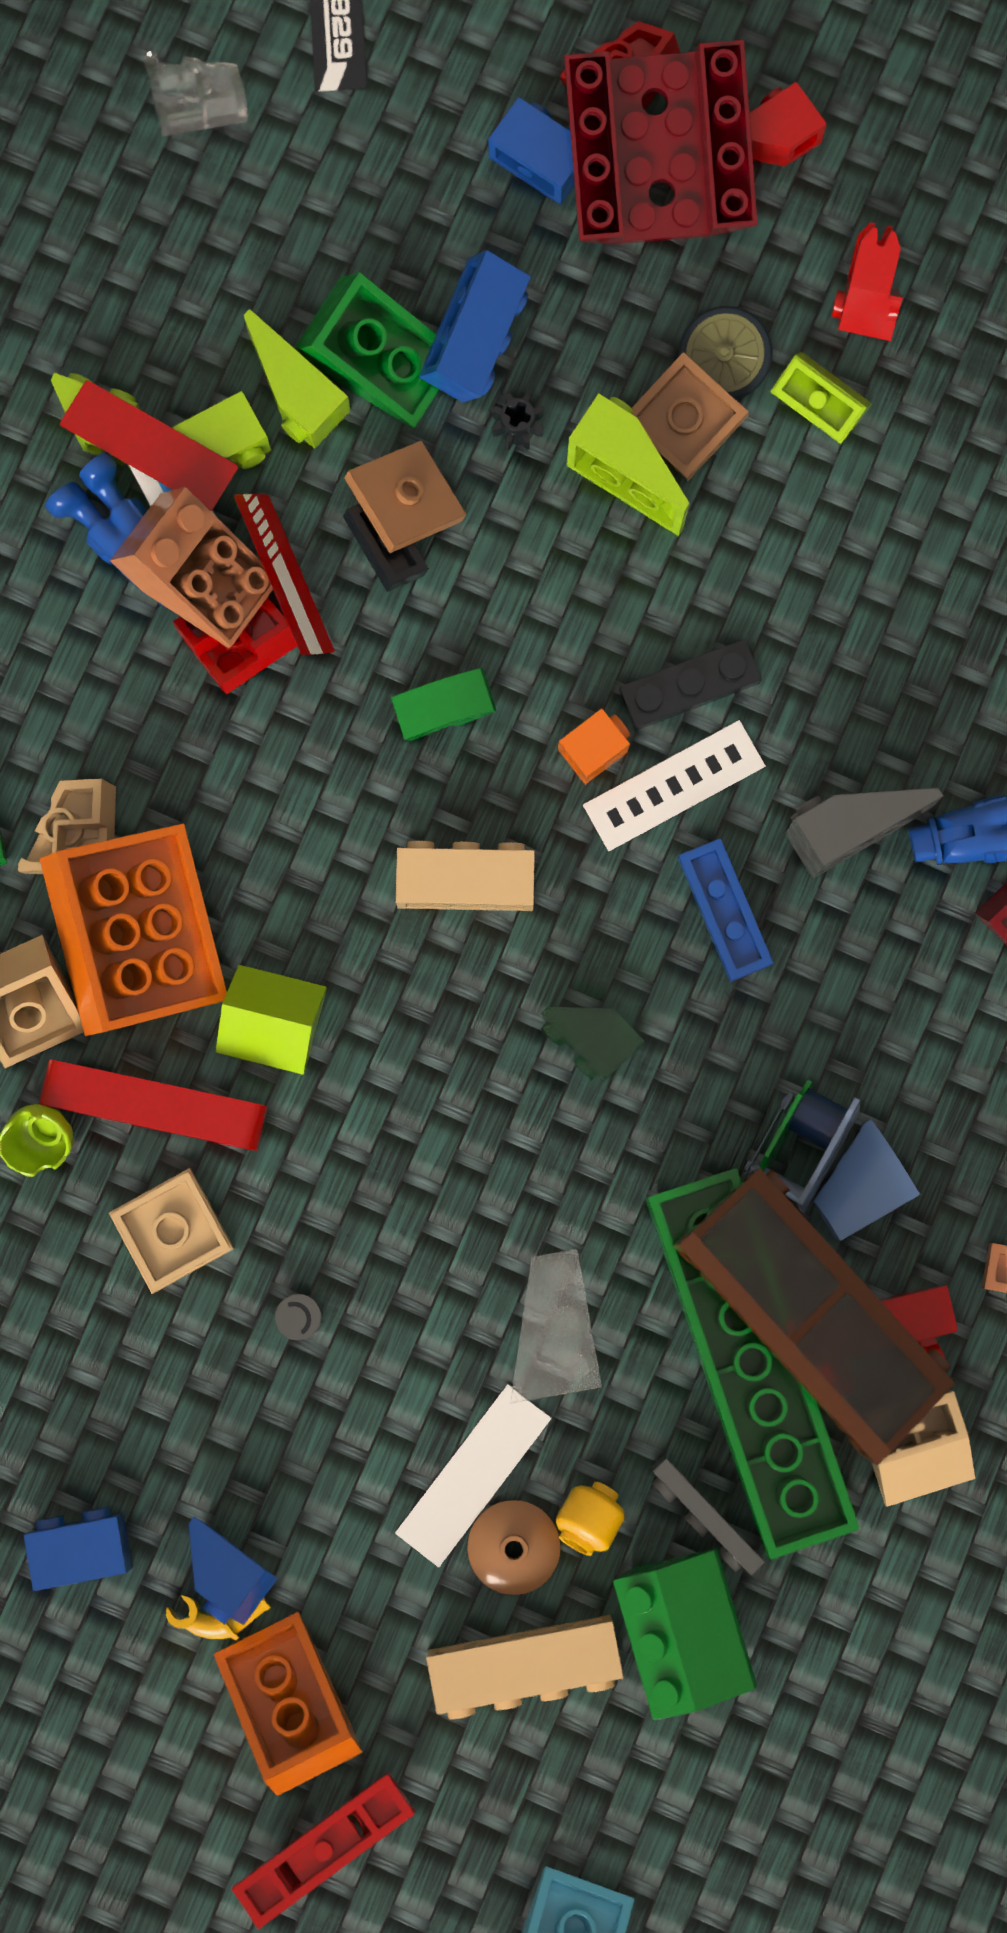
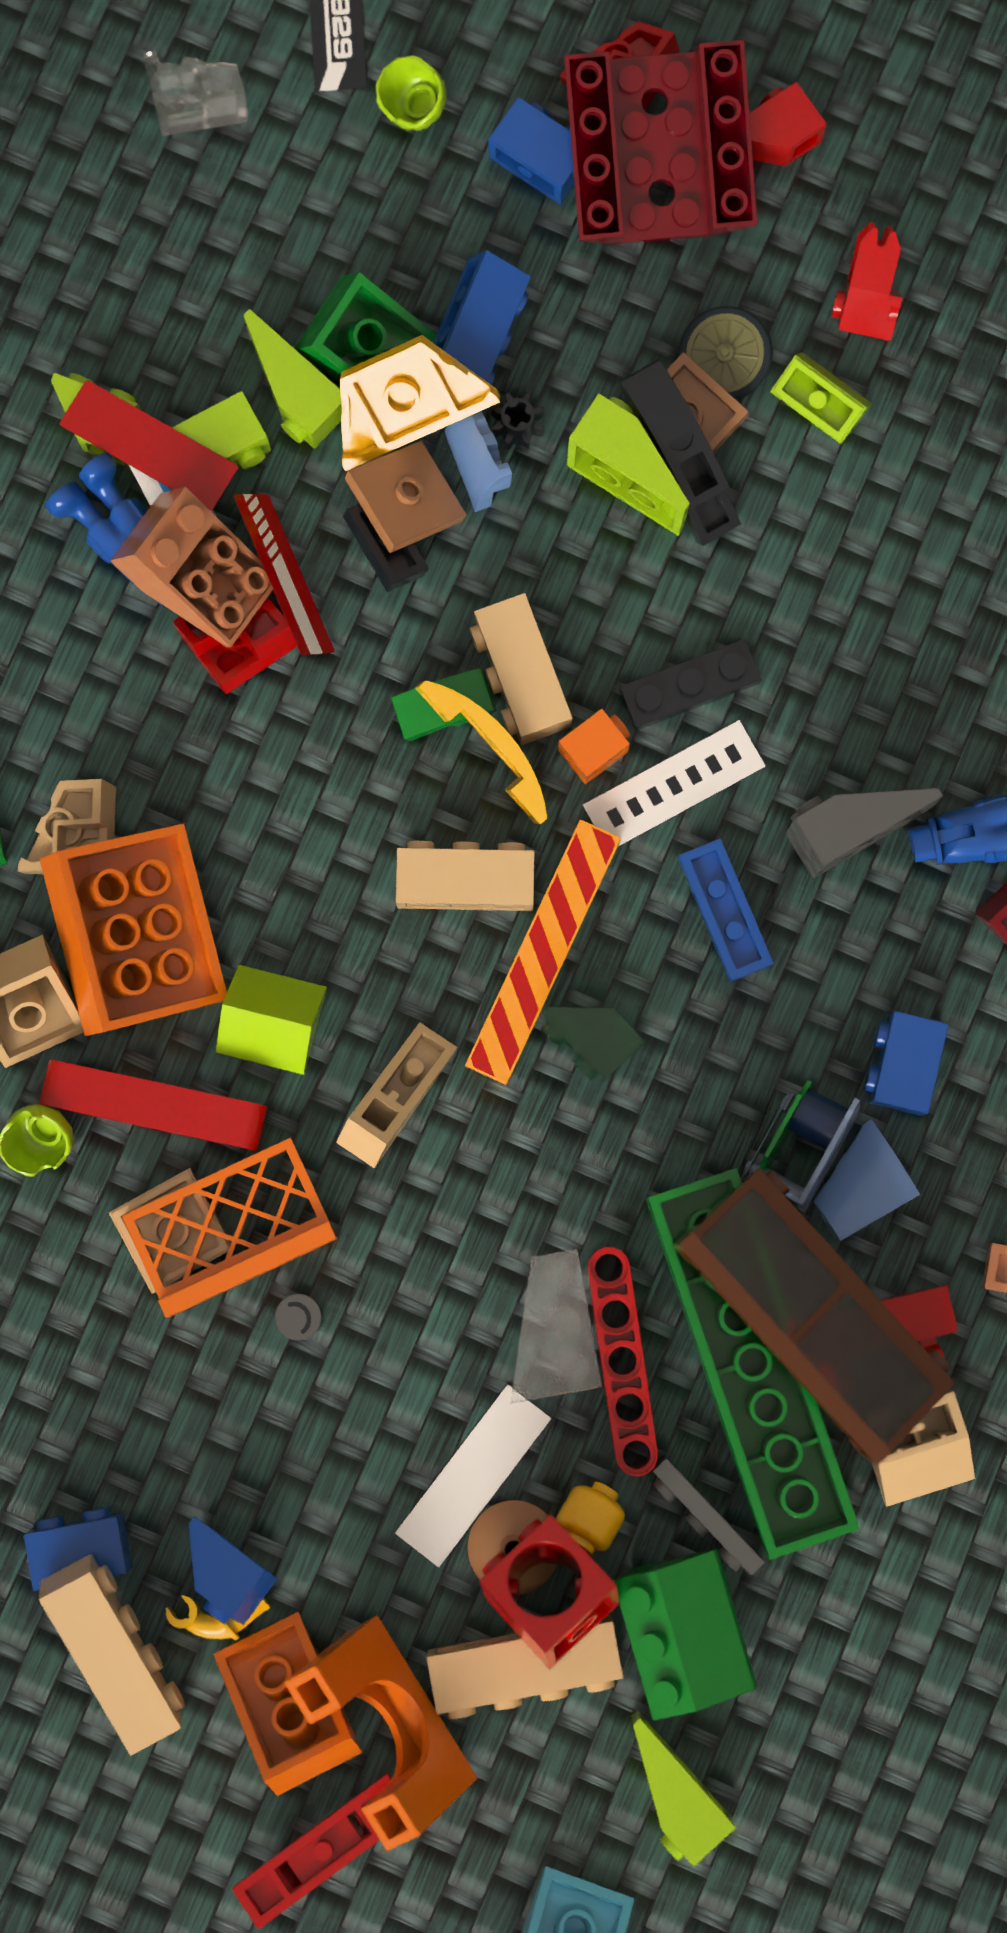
none -> tan brick [39,1554,185,1756]
none -> orange fence [122,1138,338,1318]
none -> orange arch [284,1615,478,1851]
none -> tan slope [336,1022,457,1168]
none -> wing [340,335,500,471]
none -> lime hair [376,55,447,131]
none -> yellow slope [415,681,547,824]
none -> medium blue slope [444,411,512,512]
none -> tile [465,819,621,1086]
none -> tan brick [469,593,573,746]
none -> red brick [480,1515,619,1670]
none -> red beam [587,1247,658,1476]
none -> black slope [618,359,741,546]
none -> lime slope [631,1710,736,1867]
none -> blue brick [863,1011,949,1116]

